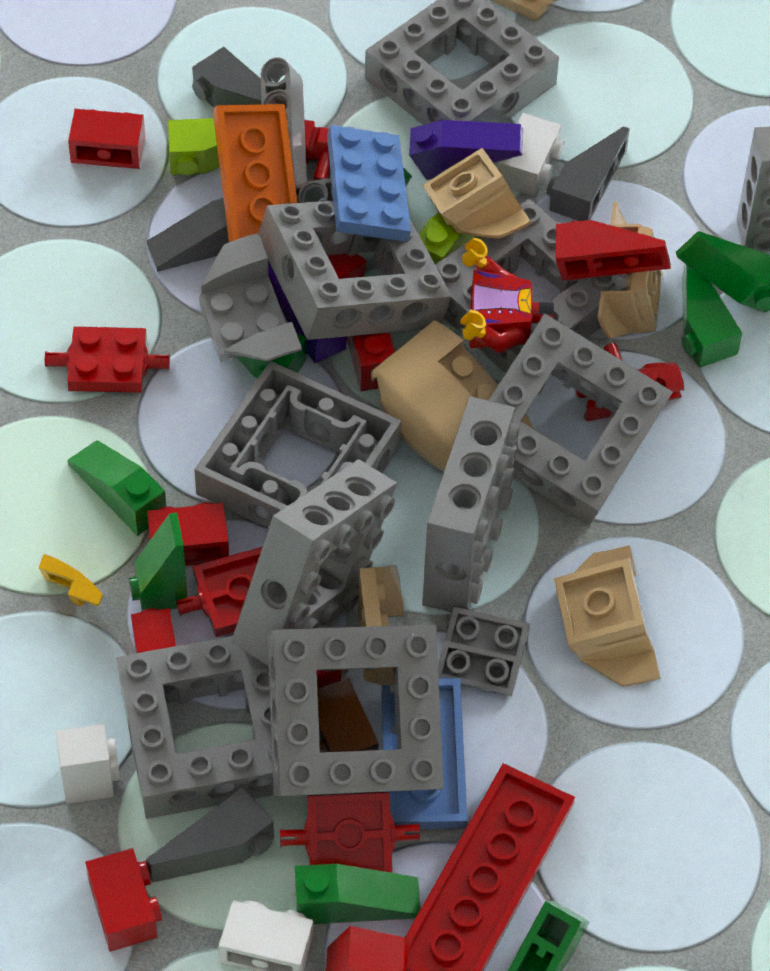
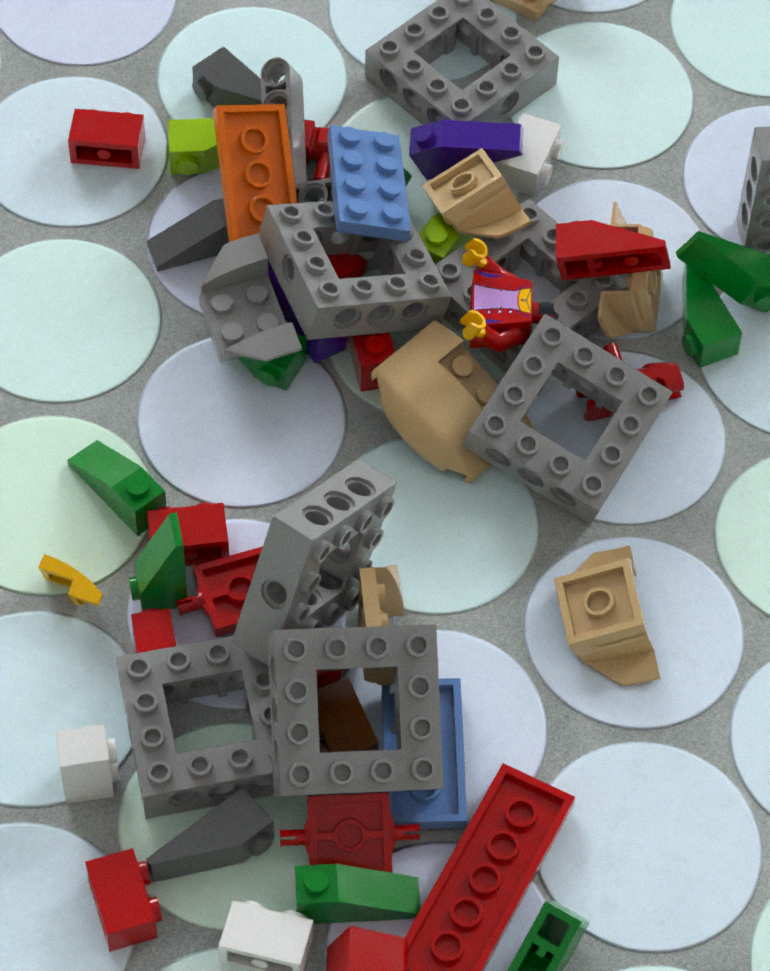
red plate [44,326,170,393] -> none
light grey brick [194,361,401,529] -> none
light grey brick [422,396,520,613] -> none
light grey slope [438,607,530,697] -> none
dark grey slope [546,126,630,221] -> none

